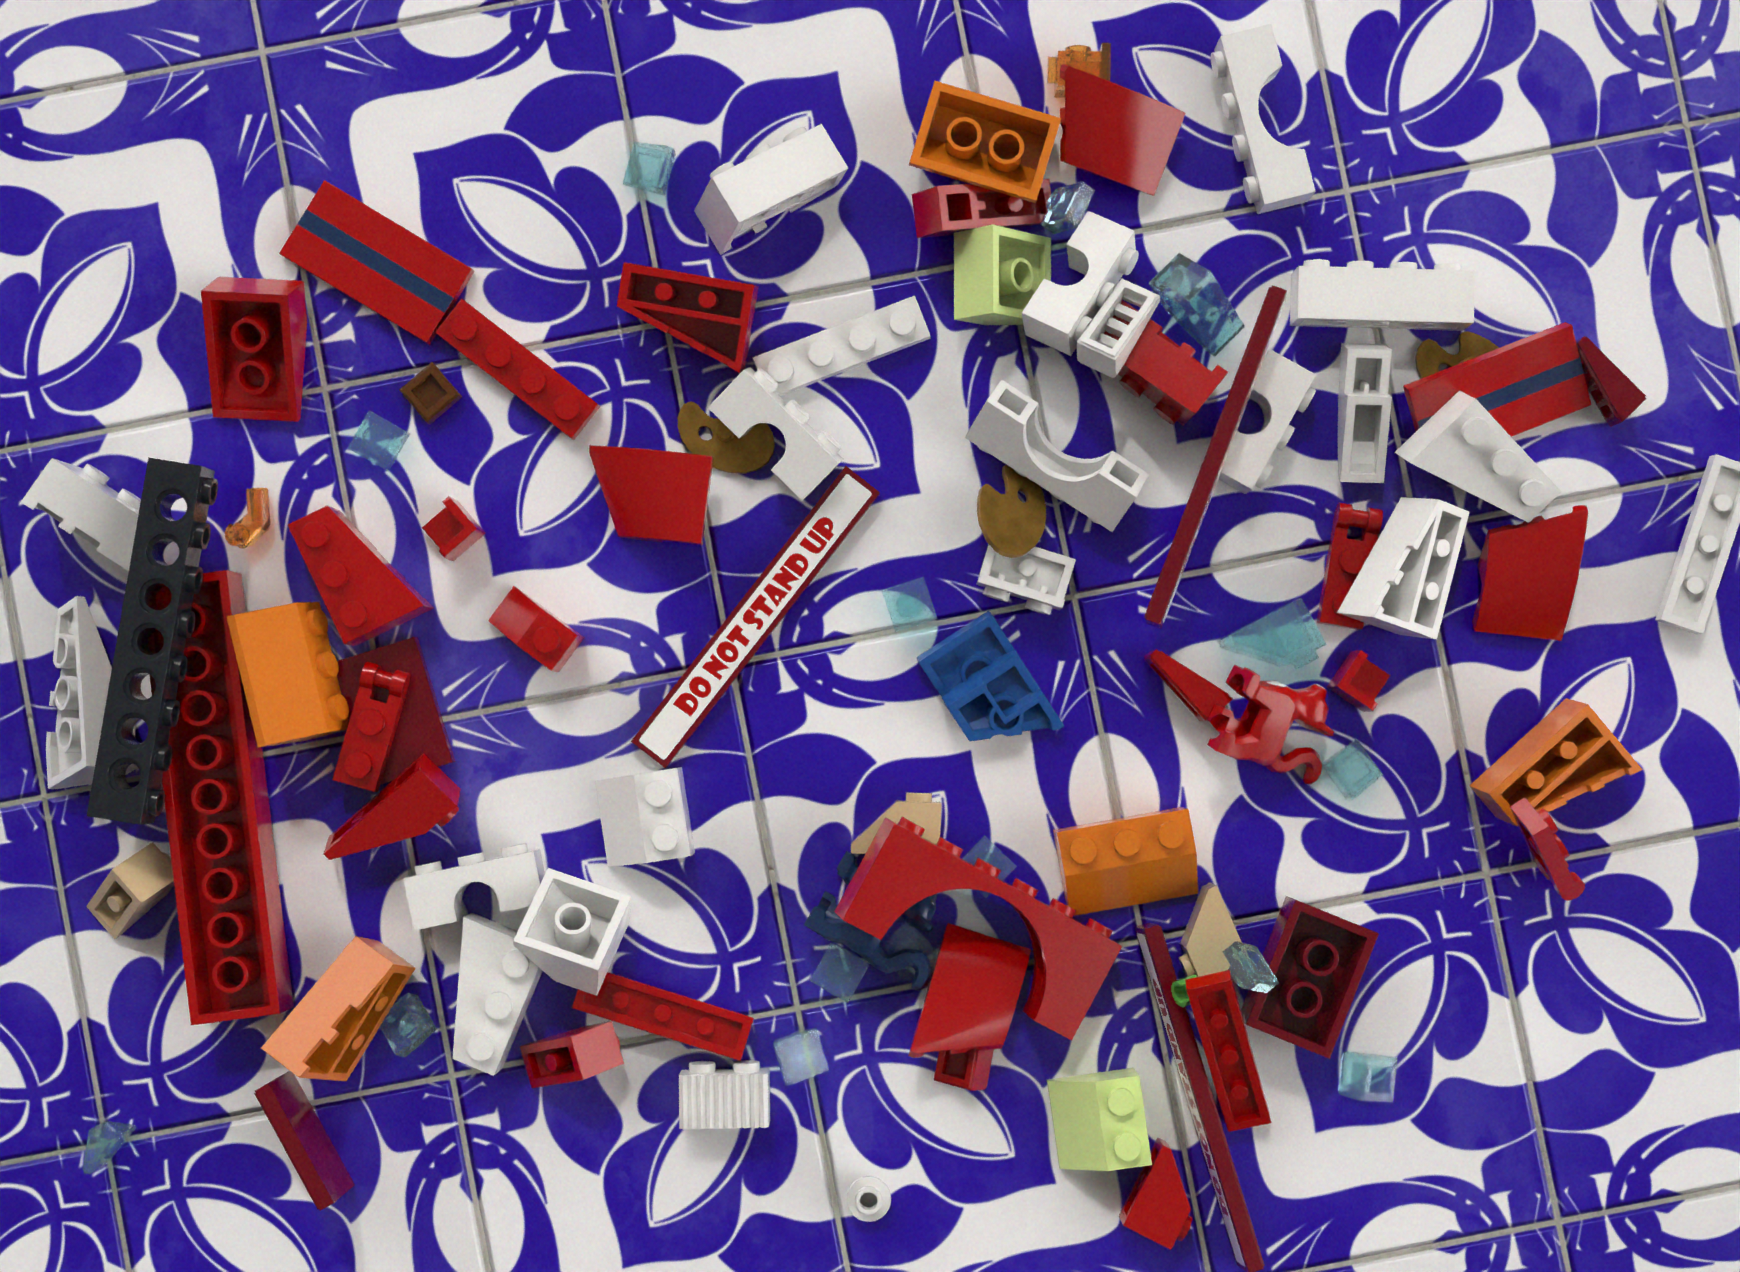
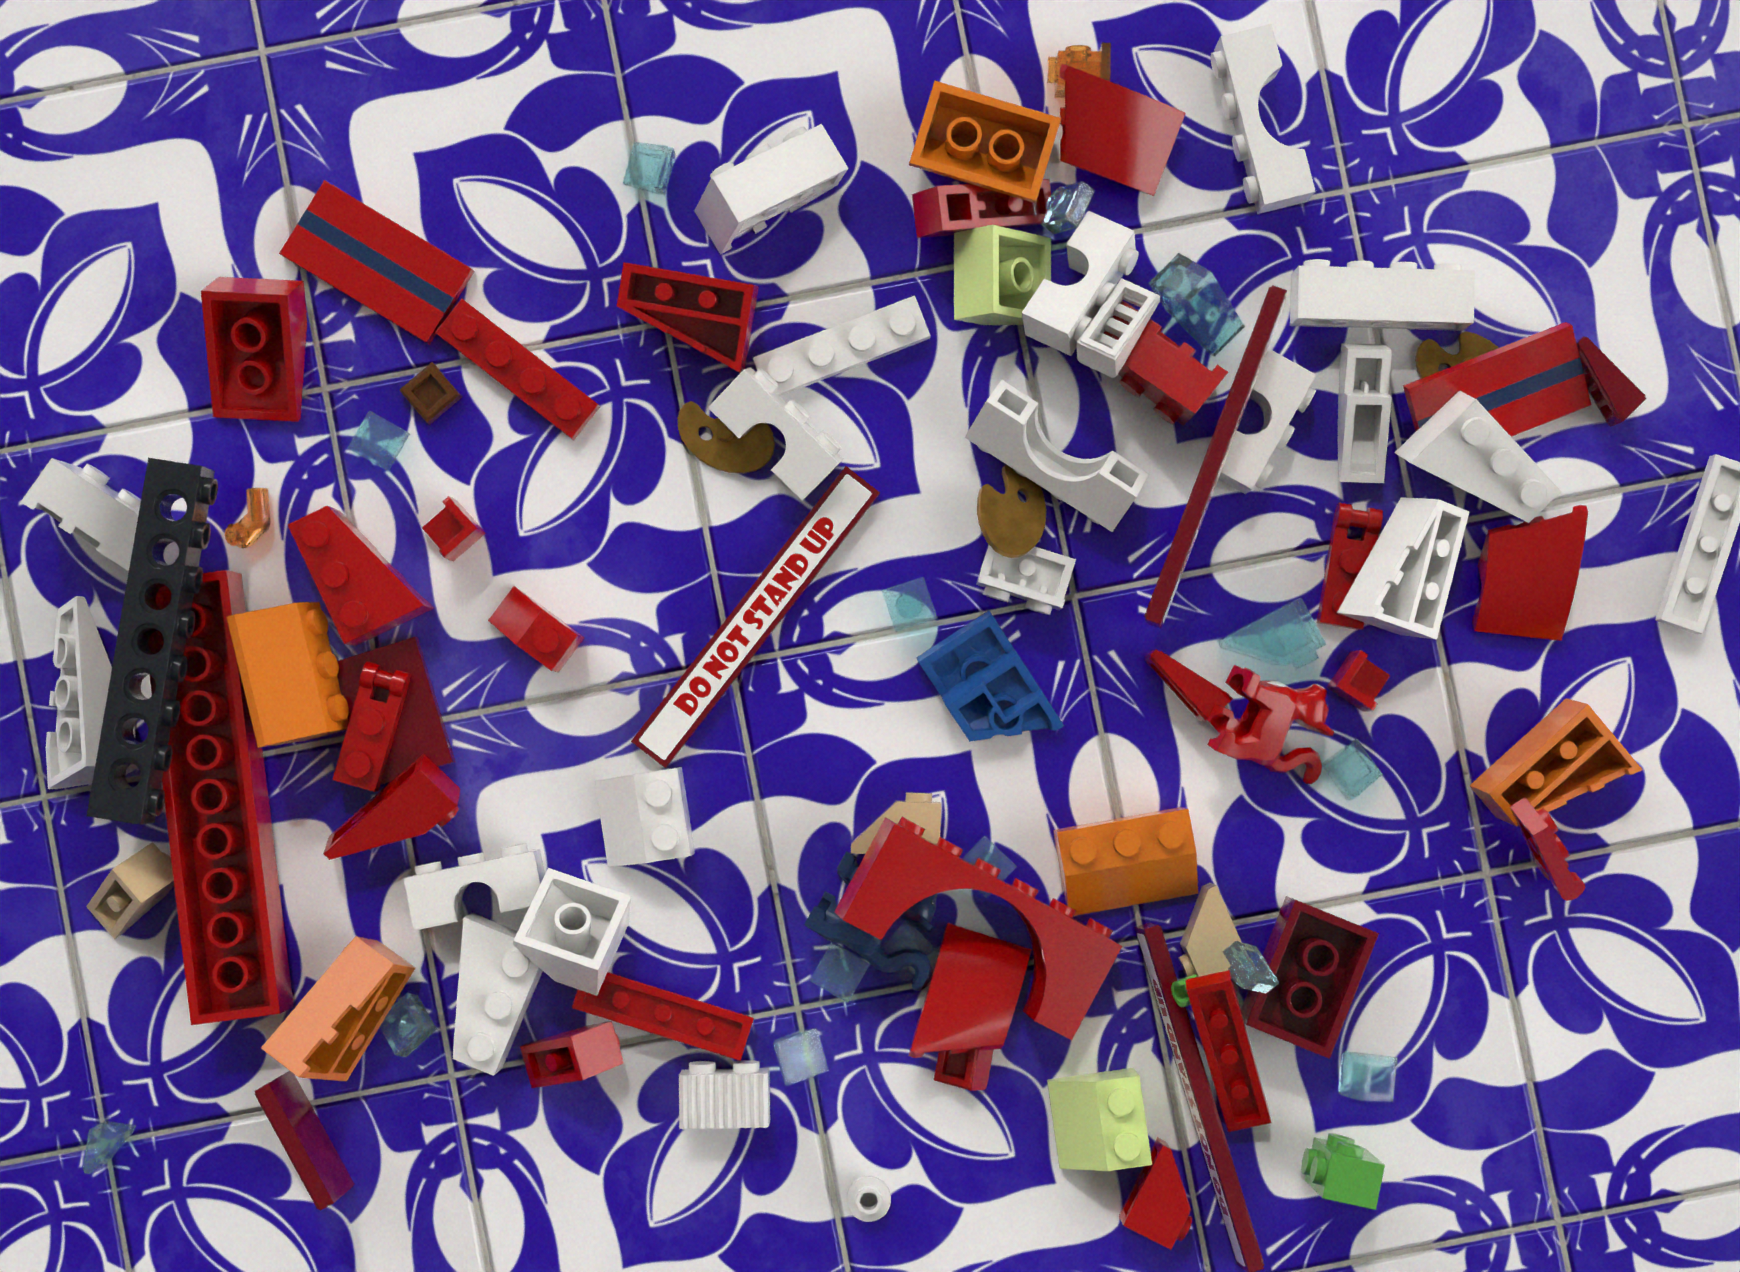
red slope [589,445,714,545] -> none
none -> bright green brick [1301,1133,1385,1210]

